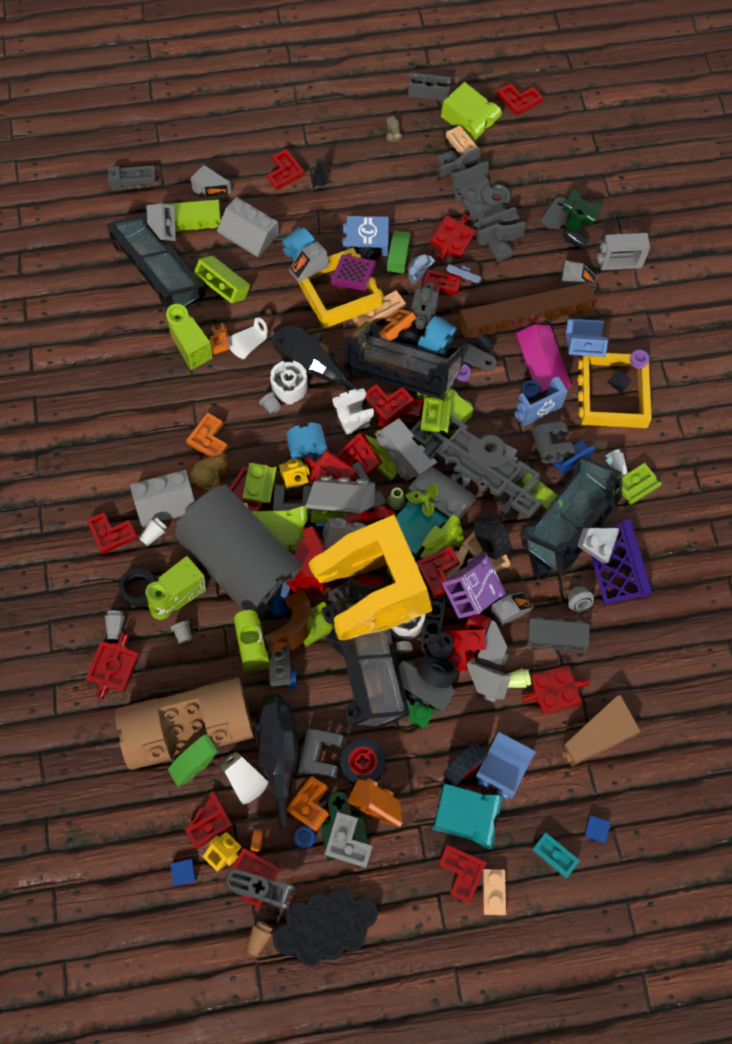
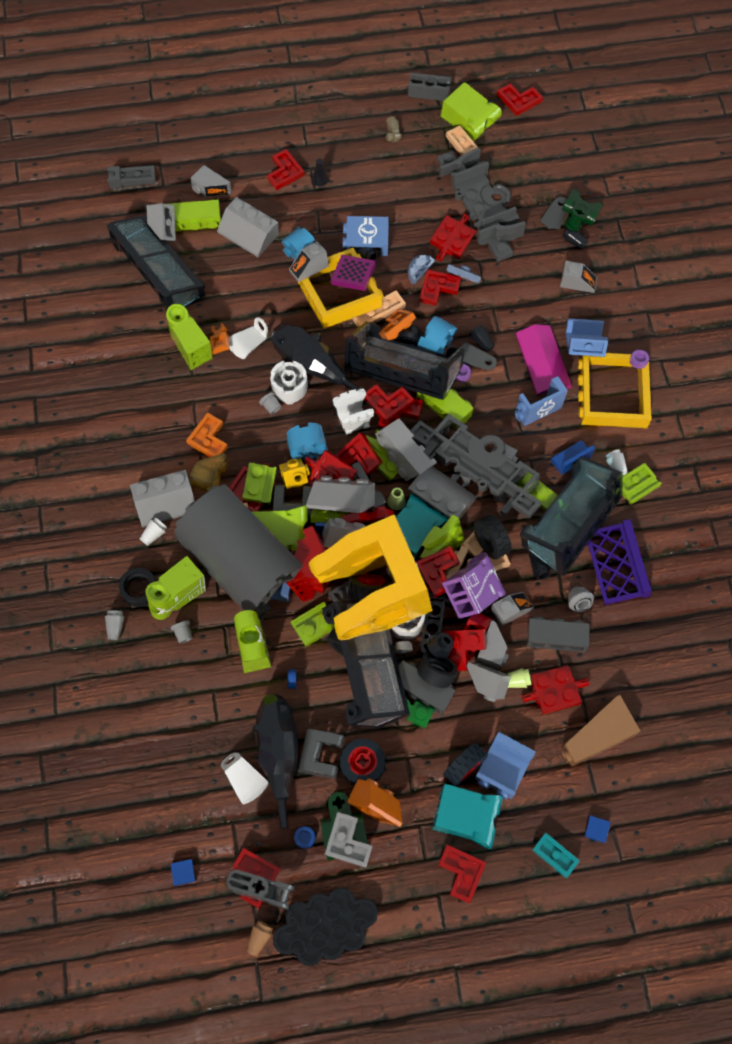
red plate [86,512,138,554] -> none
red plate [86,633,139,700] -> none
medium nougat cylinder [115,677,254,770] -> none
bright green slope [168,734,217,787] -> none
red wing [185,791,233,850] -> none
lime brick [194,256,251,304] -> none
yellow brick [203,832,241,872] -> none
orange tile [251,829,263,852] -> none
reddish brown arch [263,589,313,654] -> none
dark grey plate [269,645,291,687] -> none
blue tile [270,597,287,617] -> none
orange plate [287,776,329,831] -> none
bright green slope [387,230,411,273] -> none
lime plant [406,484,438,517] -> none
dark grey piece [411,282,439,329] -> none
lime plate [421,397,452,433] -> none
reddish brown brick [457,282,598,339] -> none
light nougat plate [483,869,506,915] -> none
blue tile [522,380,541,399] -> none
dark grey connector [532,422,576,463] -> none
light grey wing [577,528,619,563] -> none
light grey window [597,233,650,270] -> none
black slope [607,369,633,393] -> none

